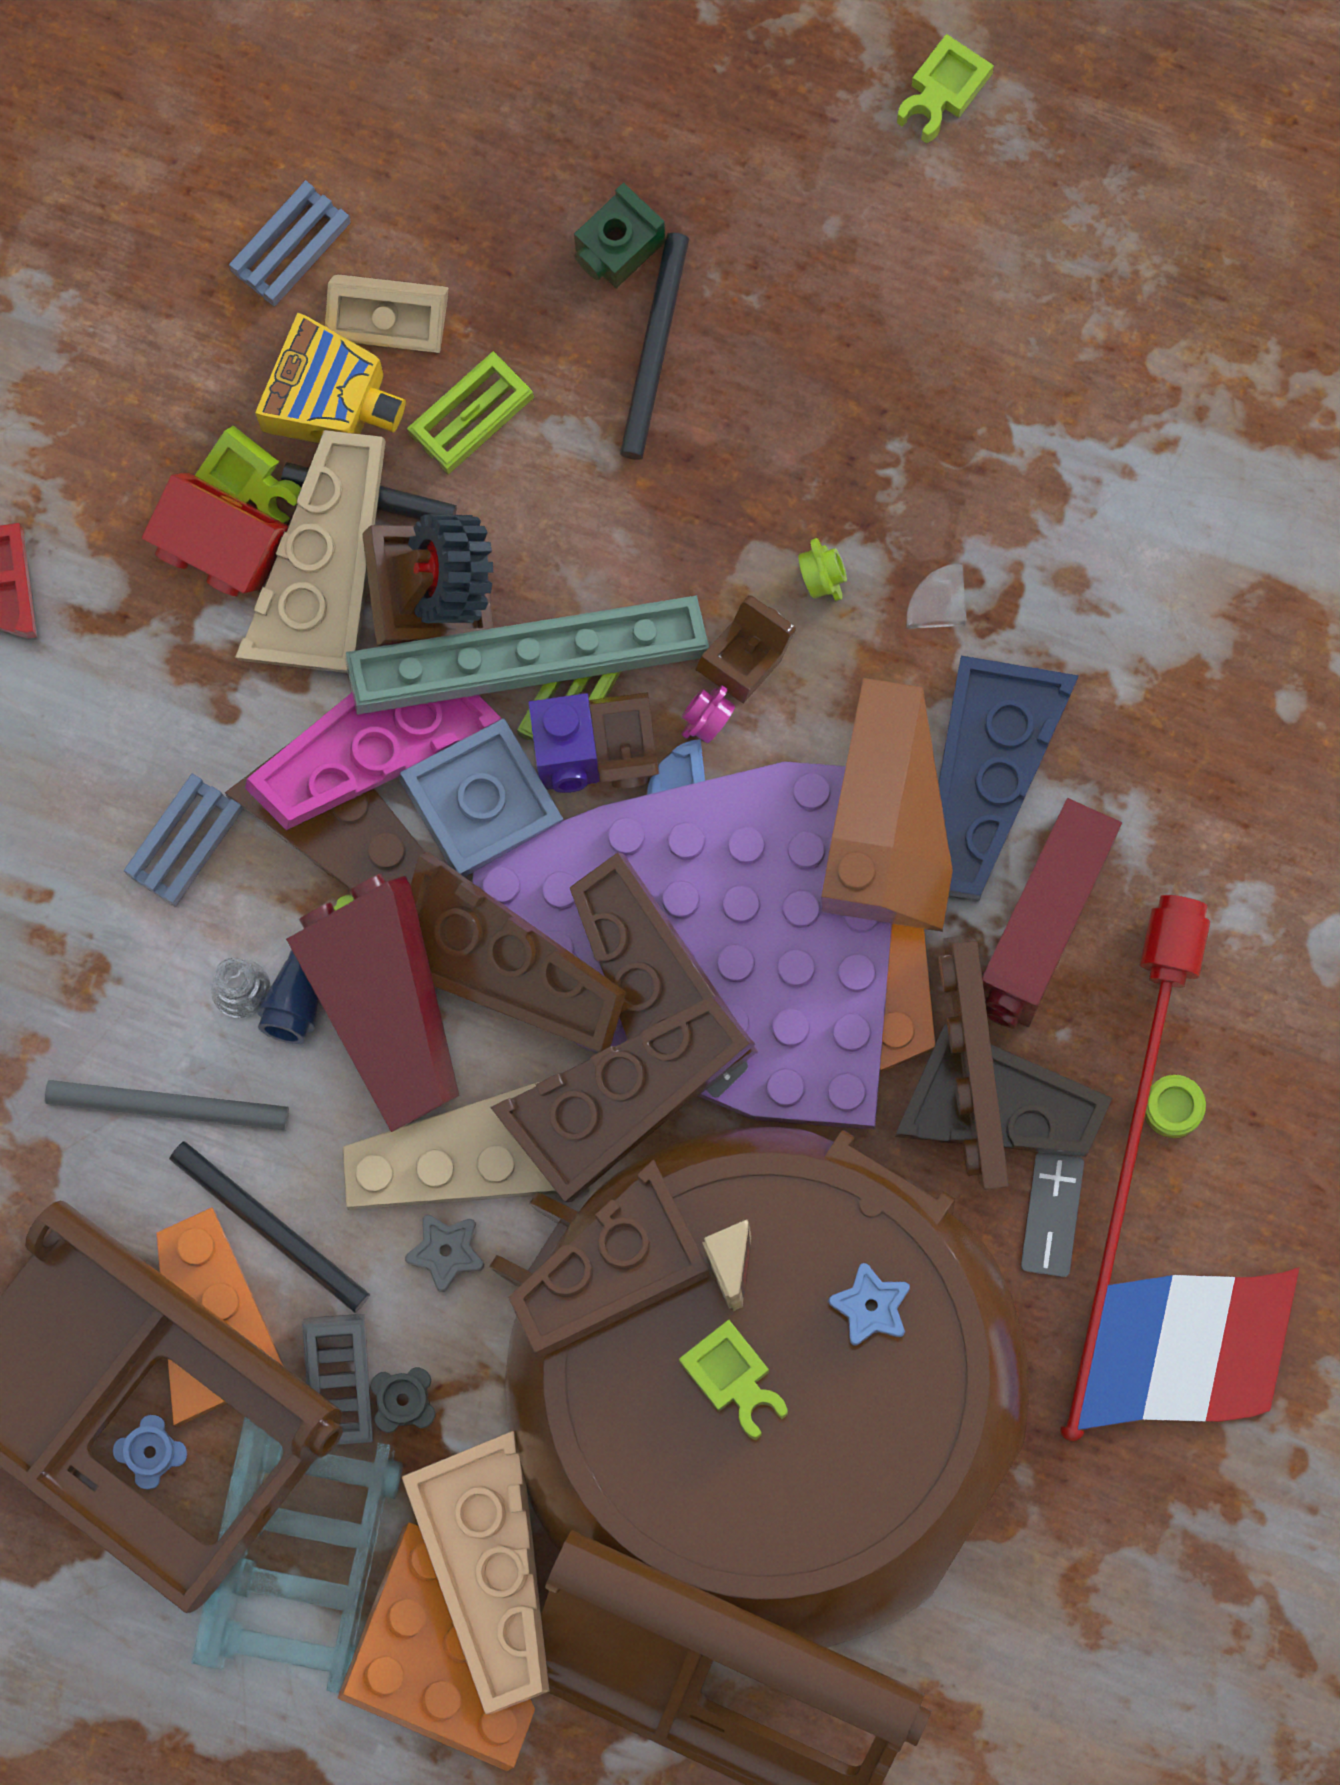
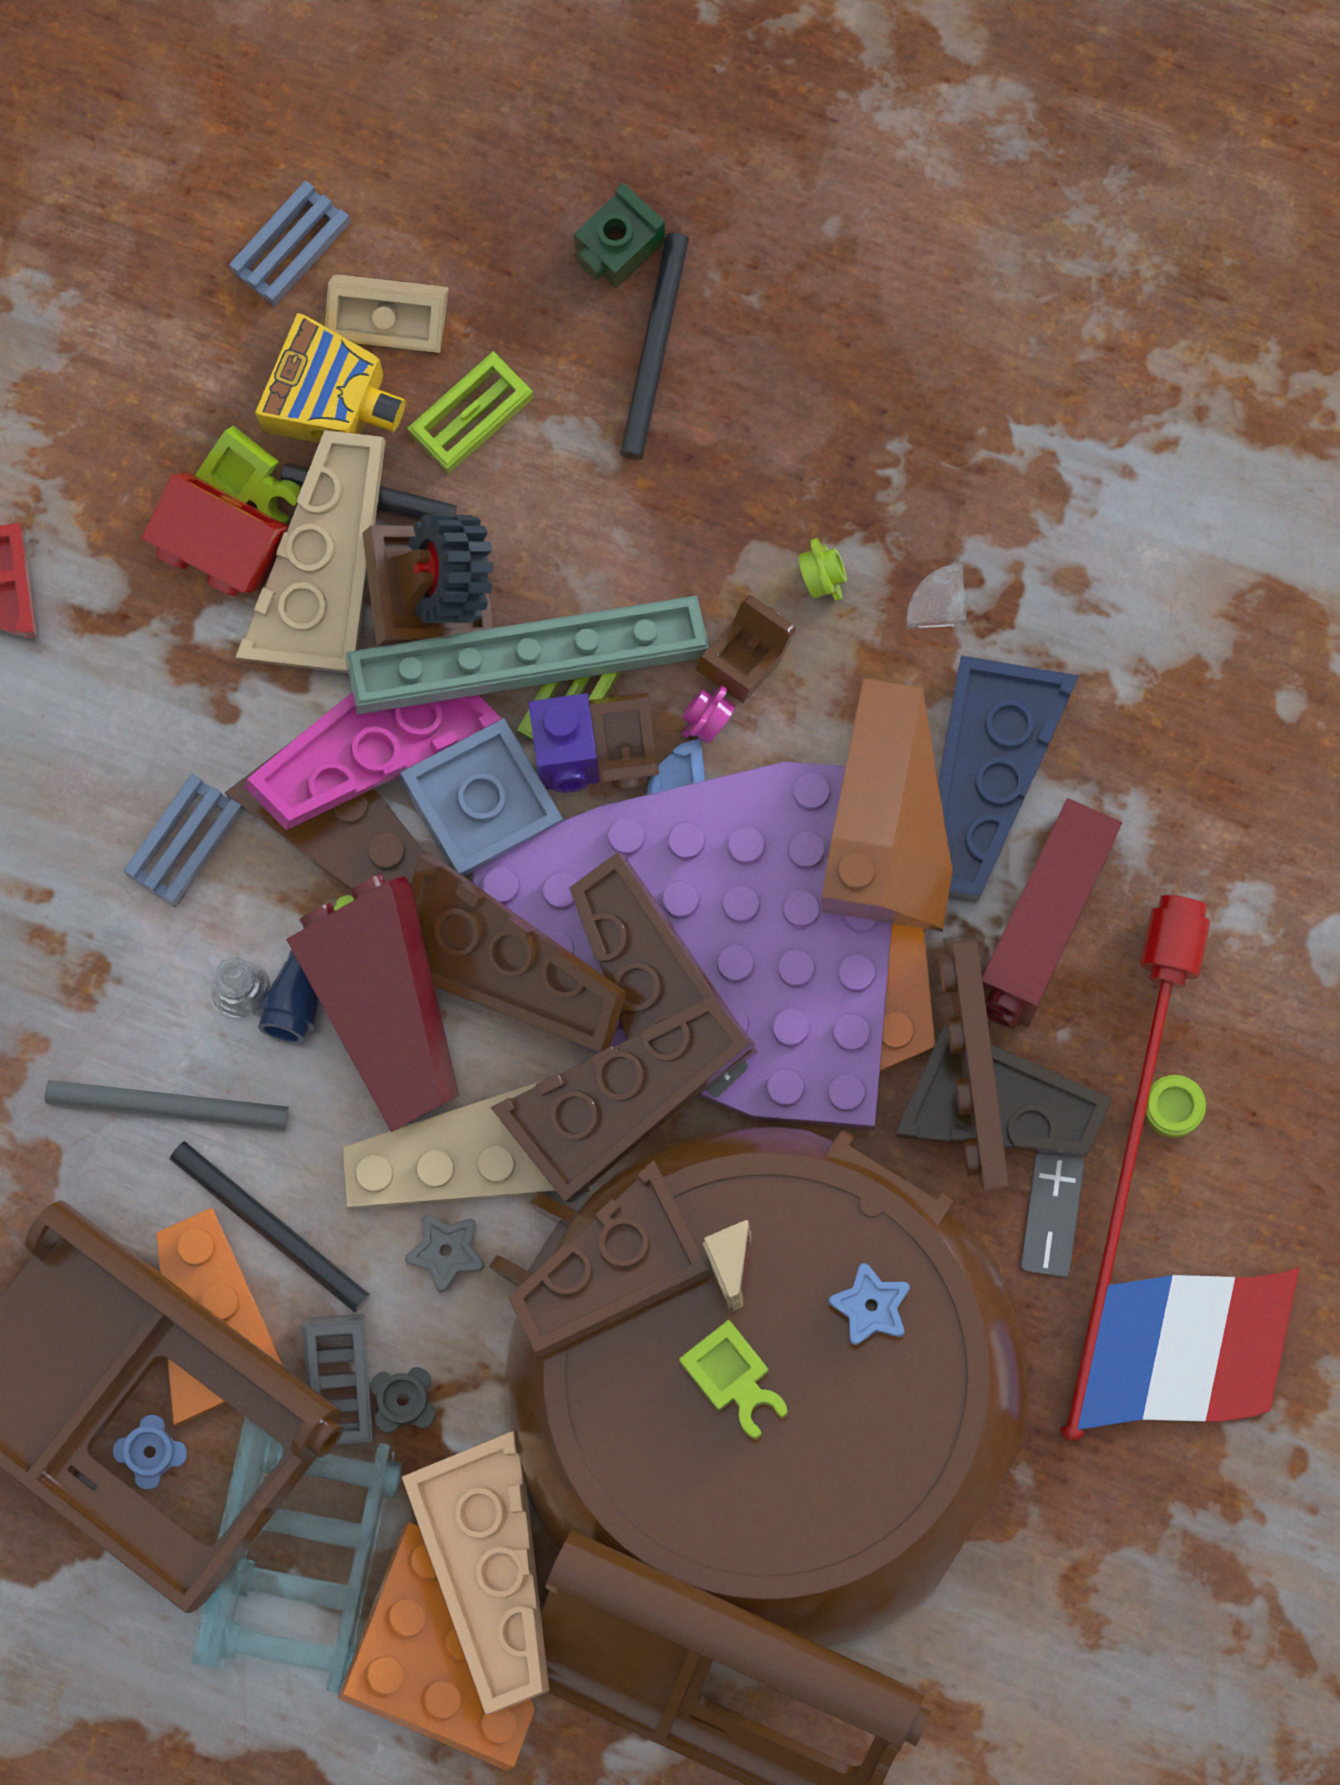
lime plate [897,34,994,144] -> none

